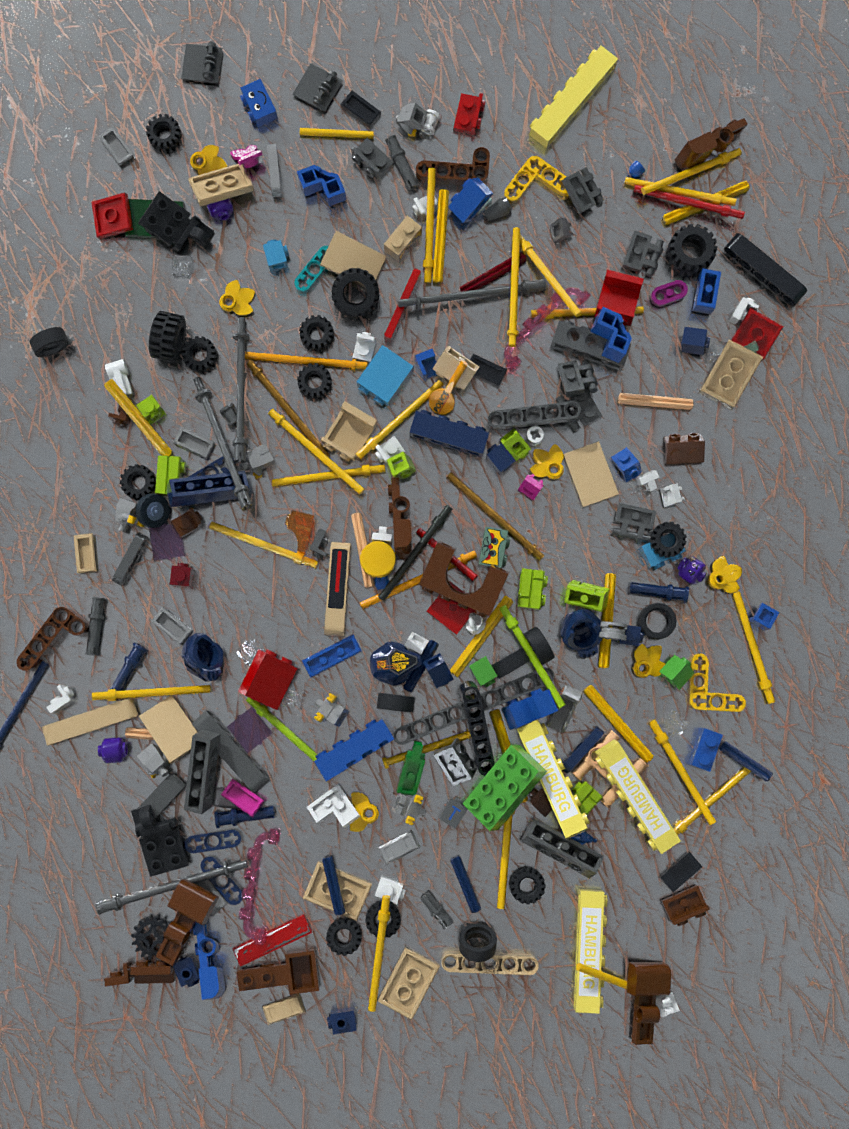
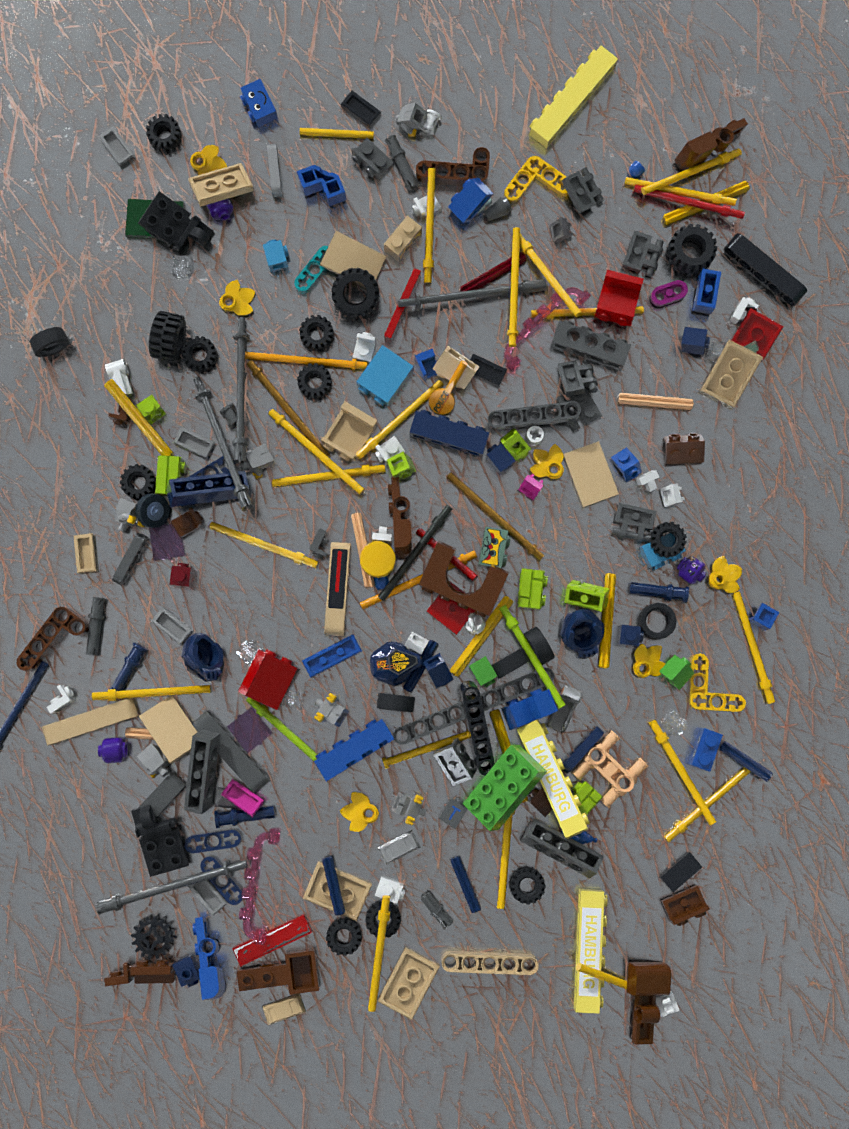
red plate [91,192,133,239] -> none
reddish brown plate [155,879,219,966] -> none
dark grey hinge [181,41,223,83] -> none
dark pink animal [230,145,263,168] -> none
clear orange arch [285,510,316,554] -> none
dark grey hinge [293,63,343,112] -> none
white plate [307,784,361,828] -> none
dark blue brick [327,1007,358,1035] -> none
green hinge [396,741,425,796] -> none
yellow axle [433,189,449,283] -> none
red bracket [453,93,486,135] -> none
black tyre [459,923,497,962] -> none
yellow axle [584,685,654,763] -> none
blue brick [590,307,632,363] -> none
light yellow brick [595,739,681,854] -> none
light grey wheel [599,621,628,641] -> none

